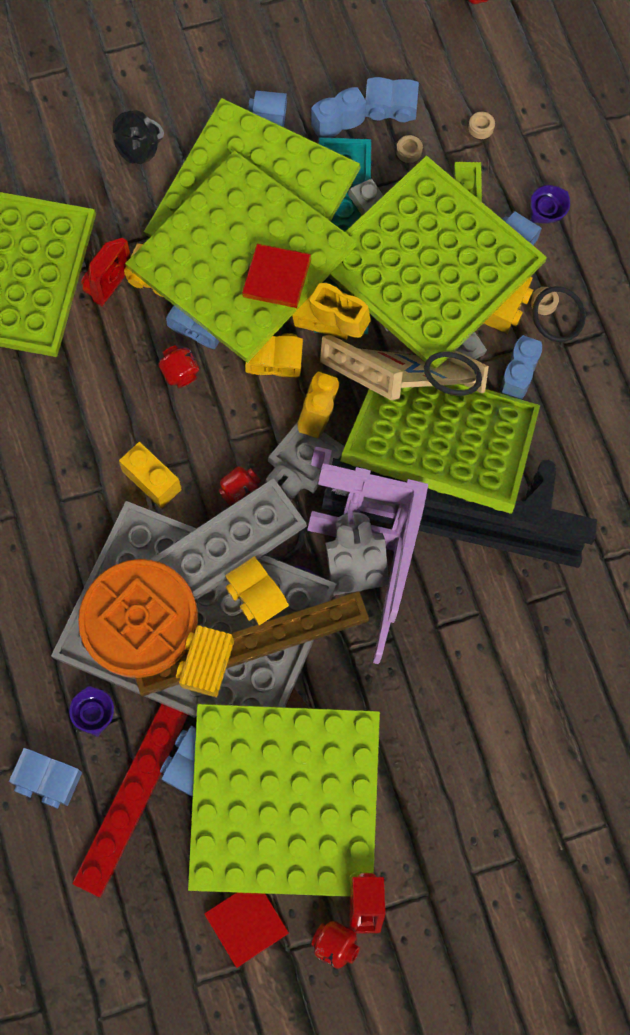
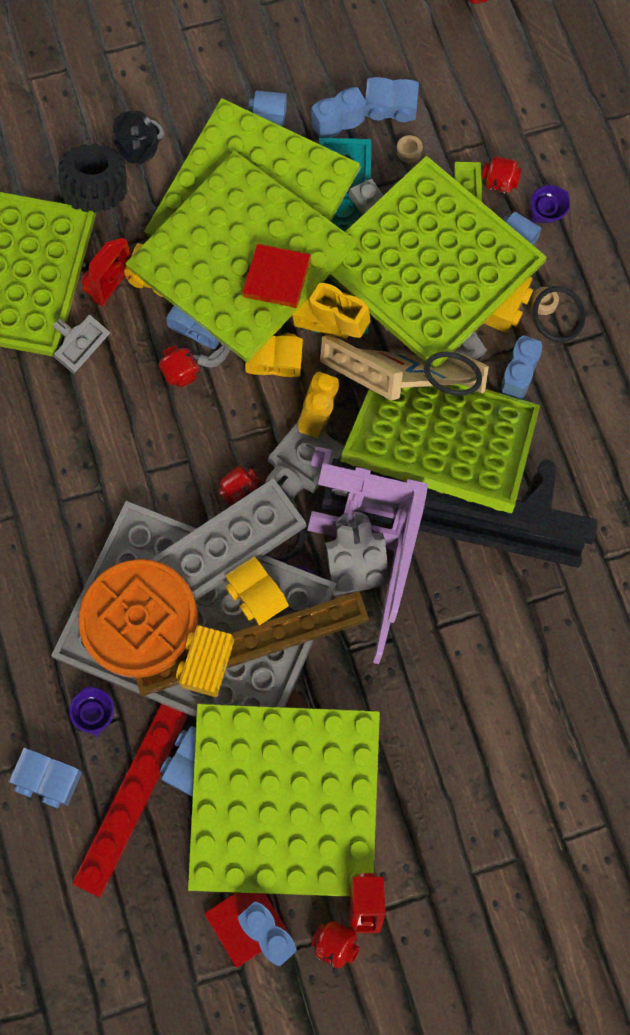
yellow brick [119,442,181,509] -> none
tan tile [468,112,495,139] -> none
none -> light grey plate [53,314,111,374]
none -> black tyre [58,144,127,213]
none -> light grey piece [193,343,230,368]
none -> medium blue brick [238,902,297,967]
none -> red head [482,156,522,194]

